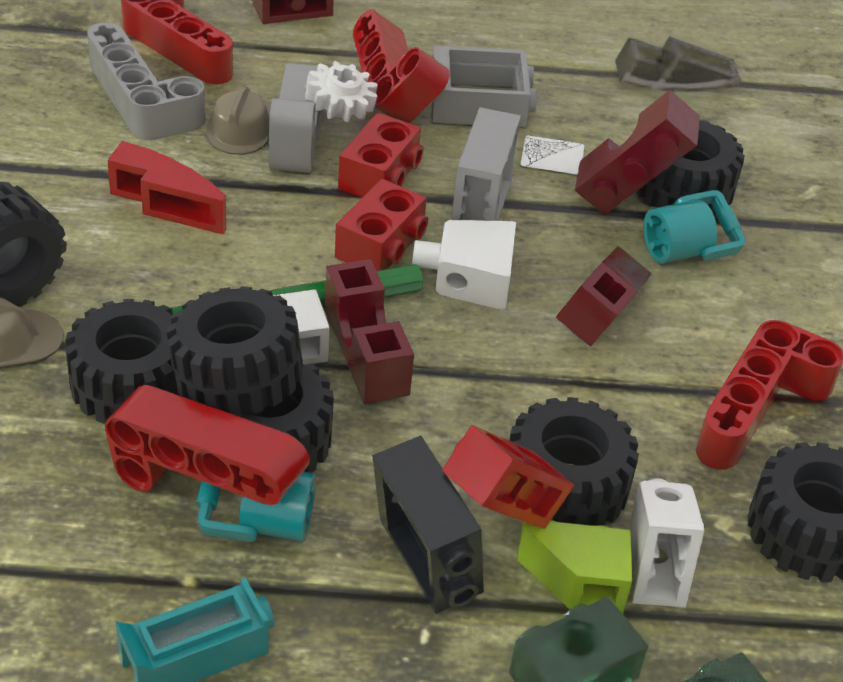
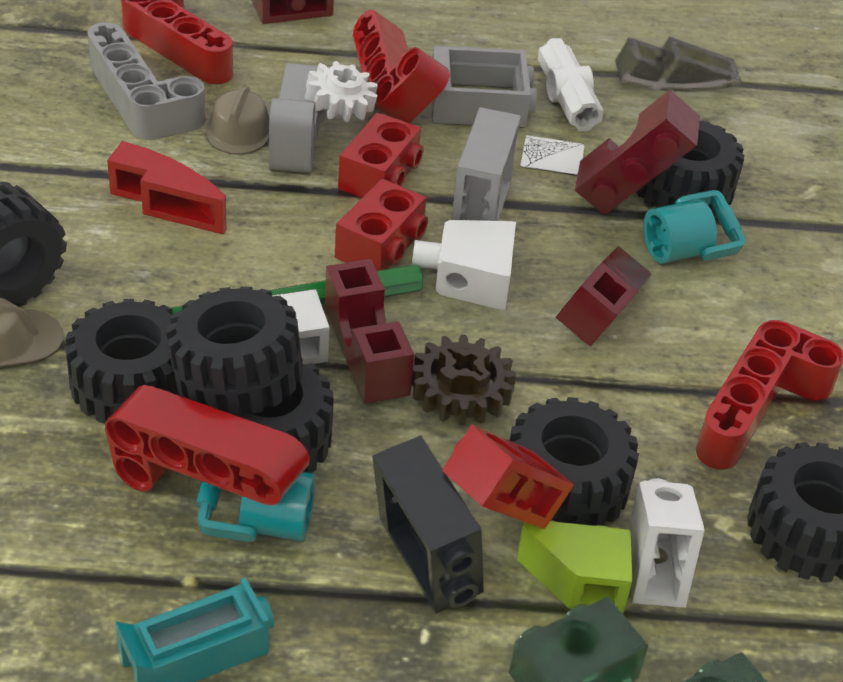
none -> dark brown gear [411,335,516,425]
none -> white piece [537,38,604,132]

